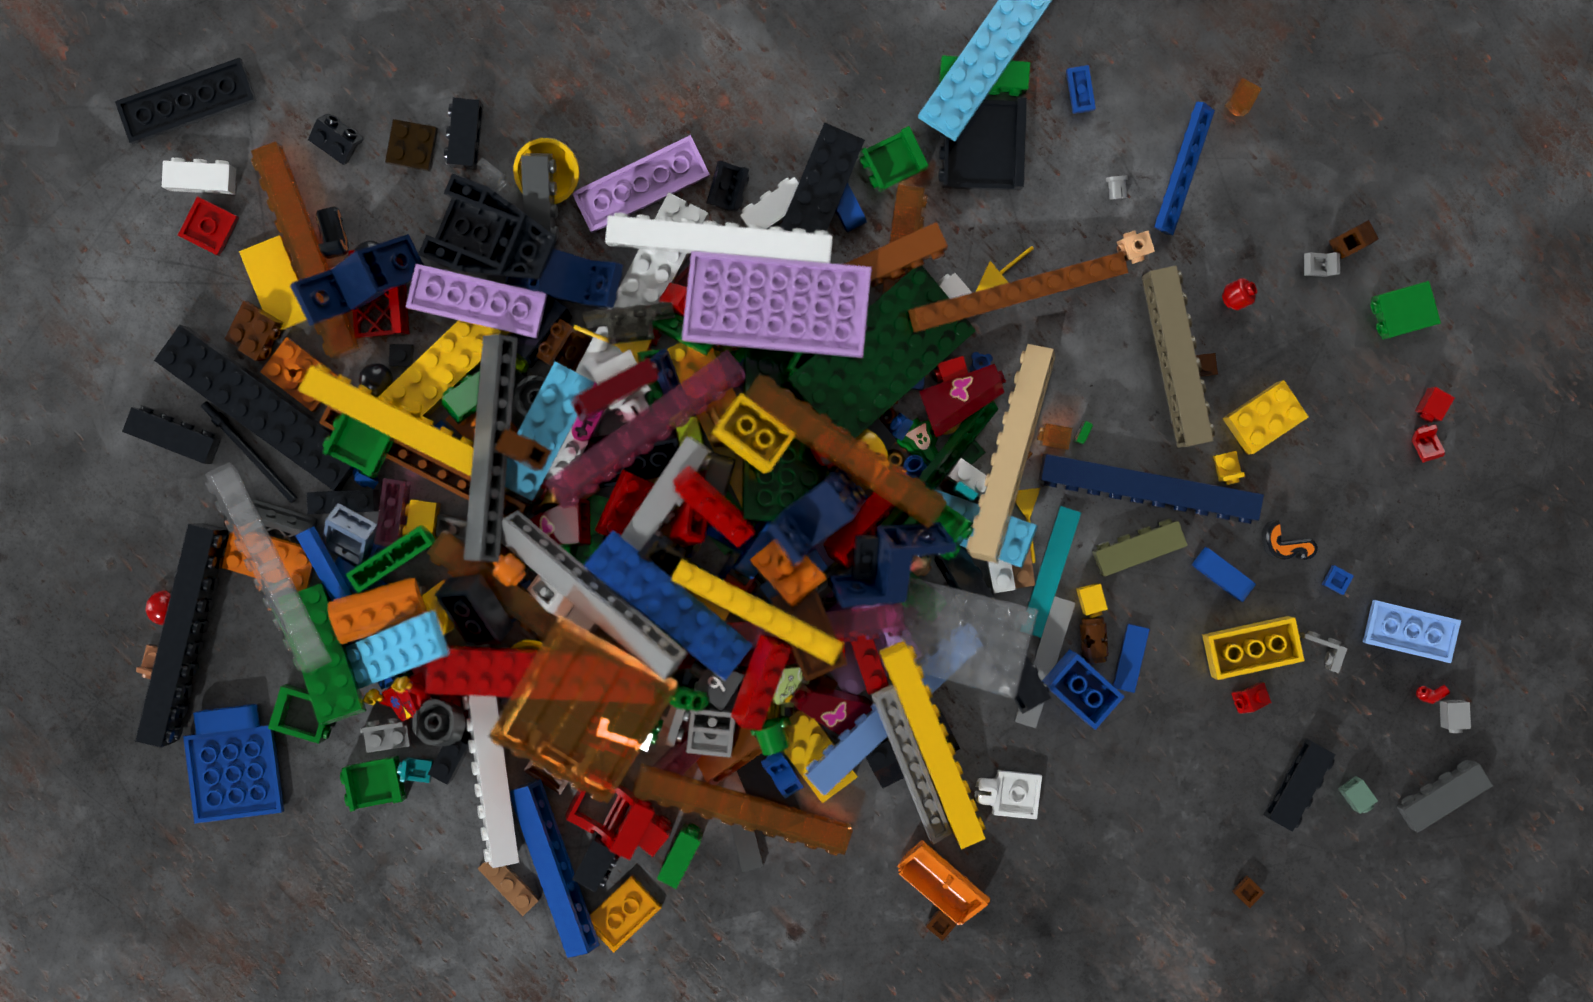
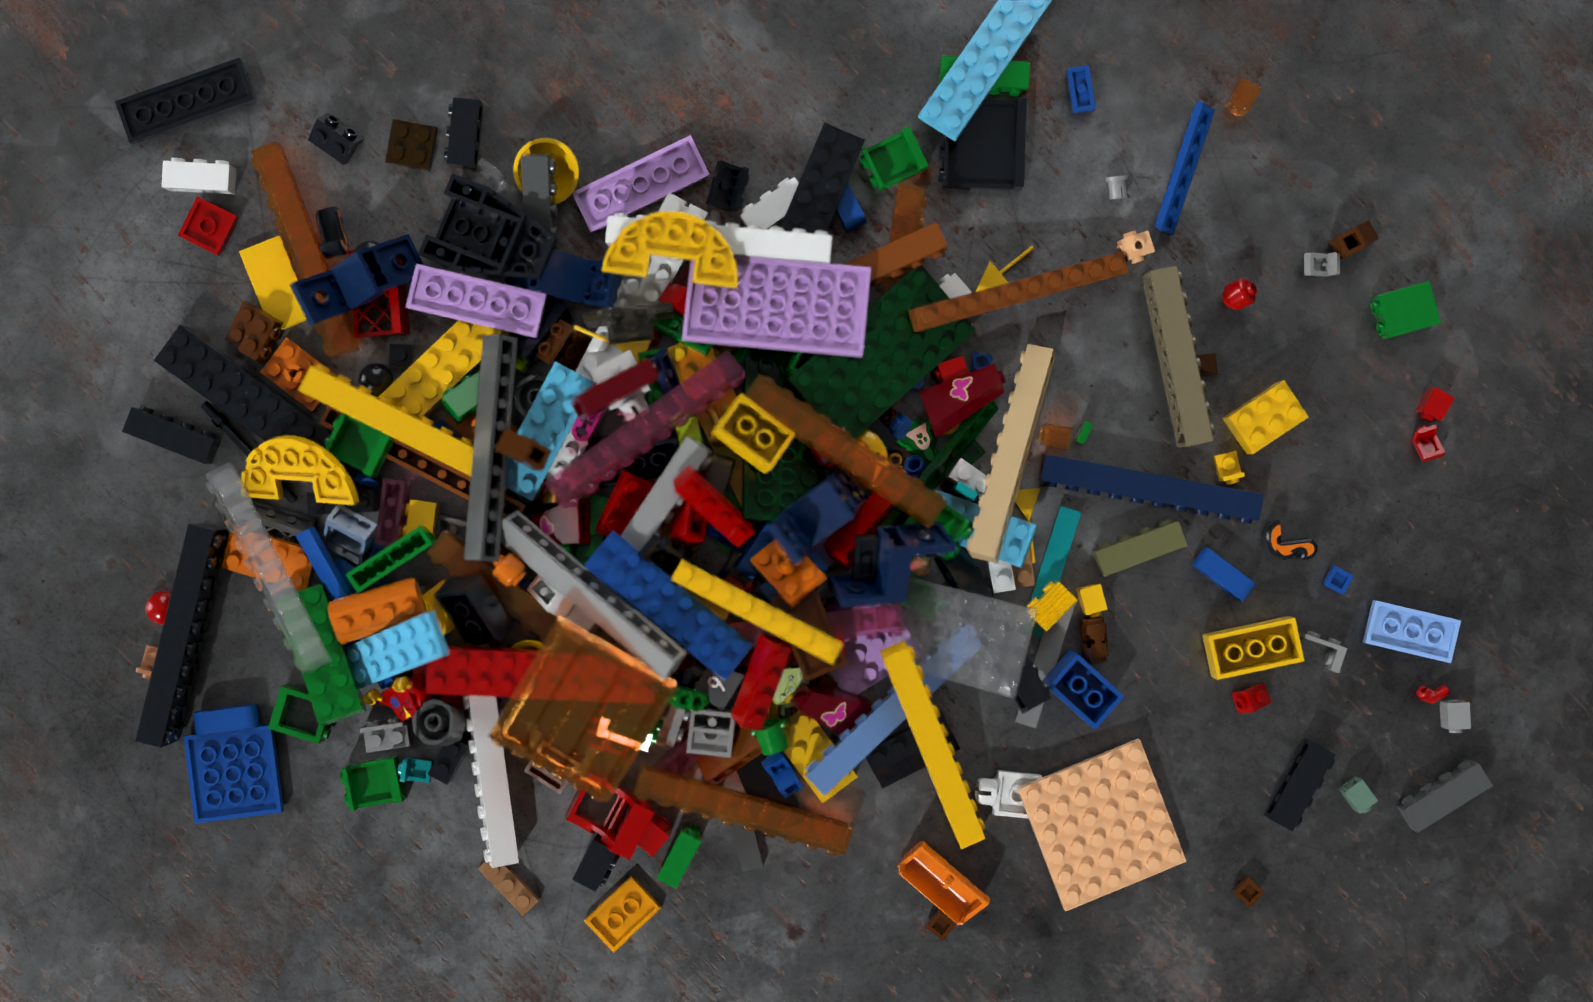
blue brick [509,779,600,958] -> none
red plate [848,625,889,695] -> none
light grey plate [872,684,952,844] -> none
blue tile [1113,623,1150,693] -> none
none -> yellow plate [241,435,359,505]
none -> yellow plate [602,211,738,289]
none -> light nougat plate [1017,739,1187,912]
none -> yellow brick [1026,581,1078,632]

